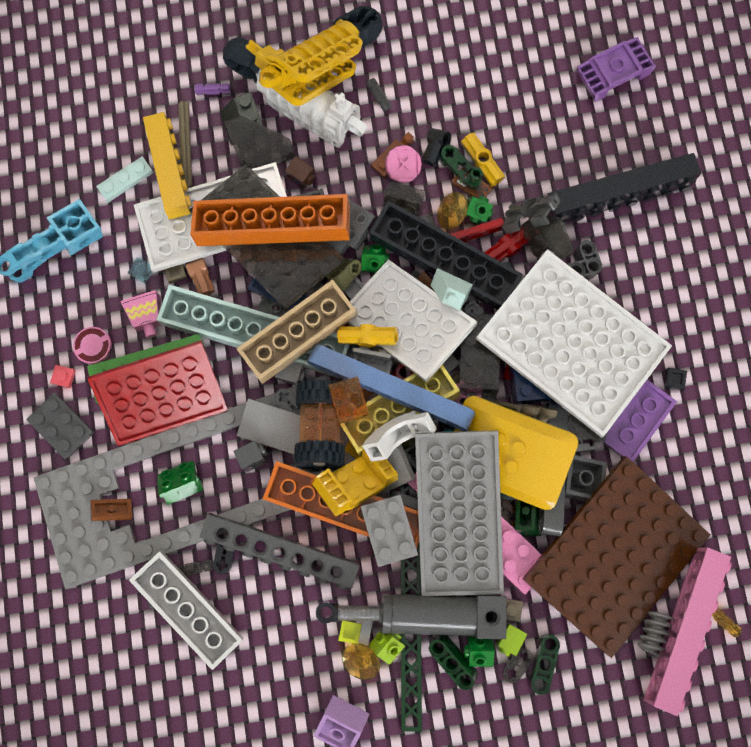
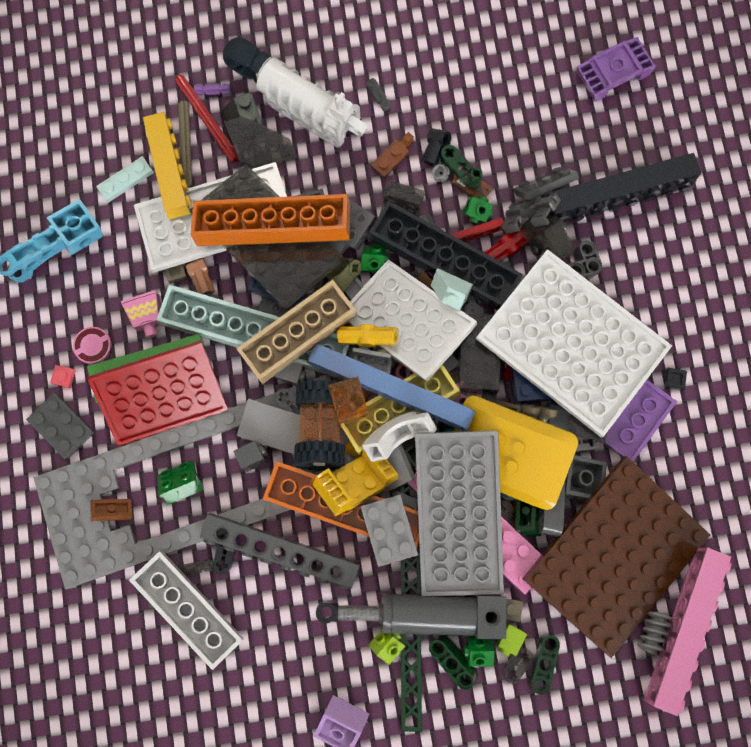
clear light blue plate [128,257,152,283] -> none
yellow piece [246,6,383,106] -> none
reddish brown brick [285,156,315,189] -> none
neon yellow plate [338,620,362,645] -> none
clear yellow dish [342,643,380,680] -> none
light grey beam [358,620,373,650] -> none
bright pink tile [385,145,422,183] -> none
clear yellow dish [437,192,468,229] -> none
yellow piece [461,133,505,187] -> none
clear yellow axle [712,608,742,638] -> none
none -> red axle [175,74,239,162]
none -> light grey plate [432,164,450,182]
none -> dark grey plate [513,166,579,200]

